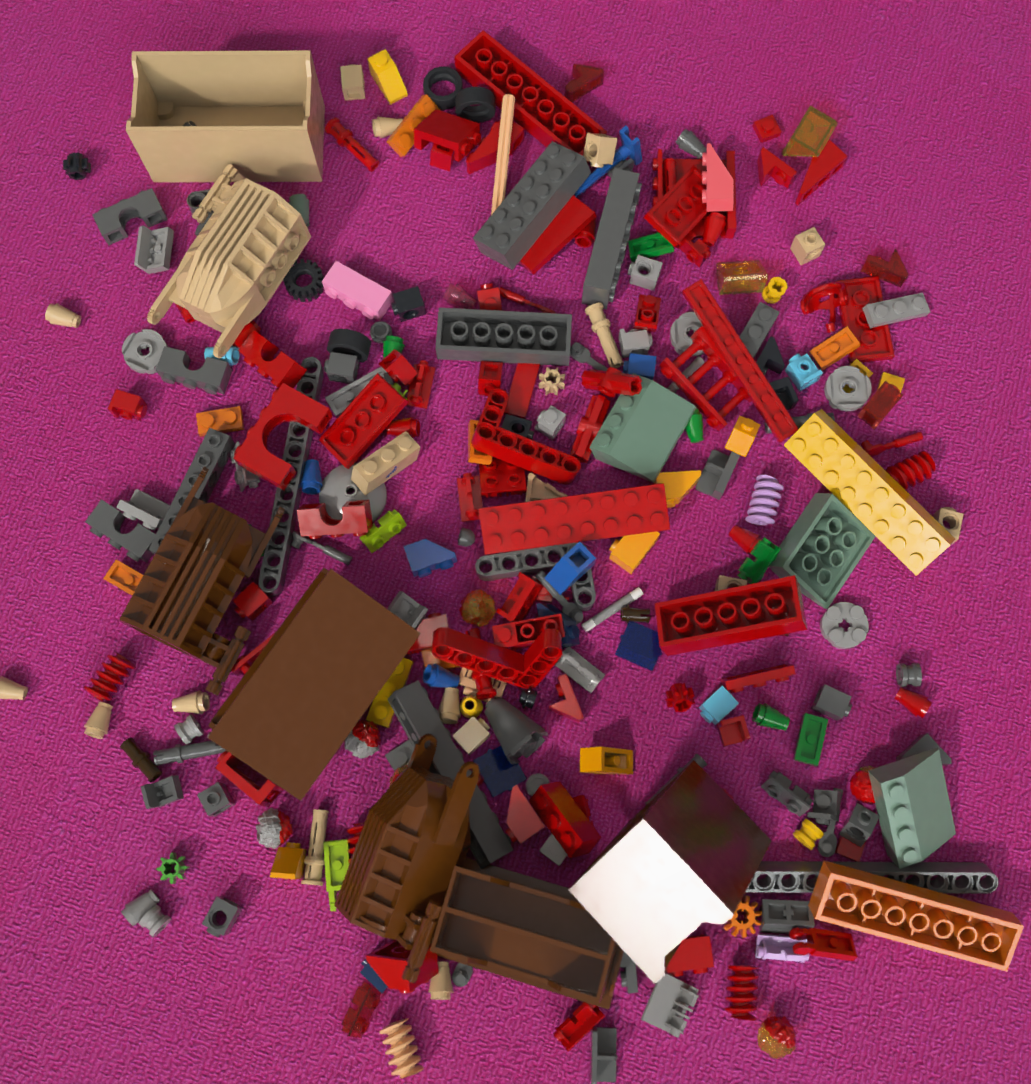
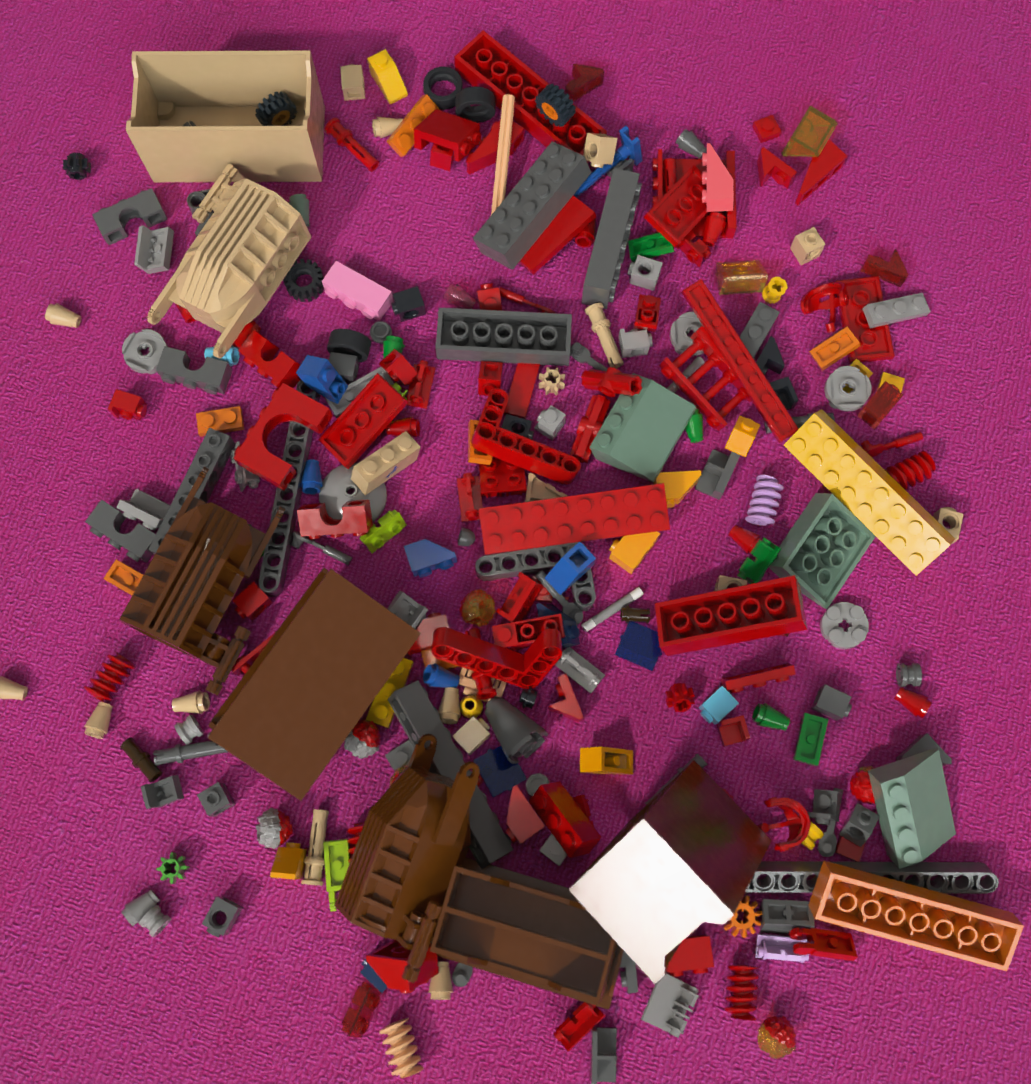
red panel [215,751,283,807] -> none
blue brick [623,353,656,380] -> none
dark grey hinge [761,770,813,817] -> none
medium azure brick [785,354,823,392] -> none
none -> black wheel [255,91,297,126]
none -> blue slope [296,355,348,404]
none -> black wheel [535,84,576,127]
none -> red helmet [757,797,811,852]

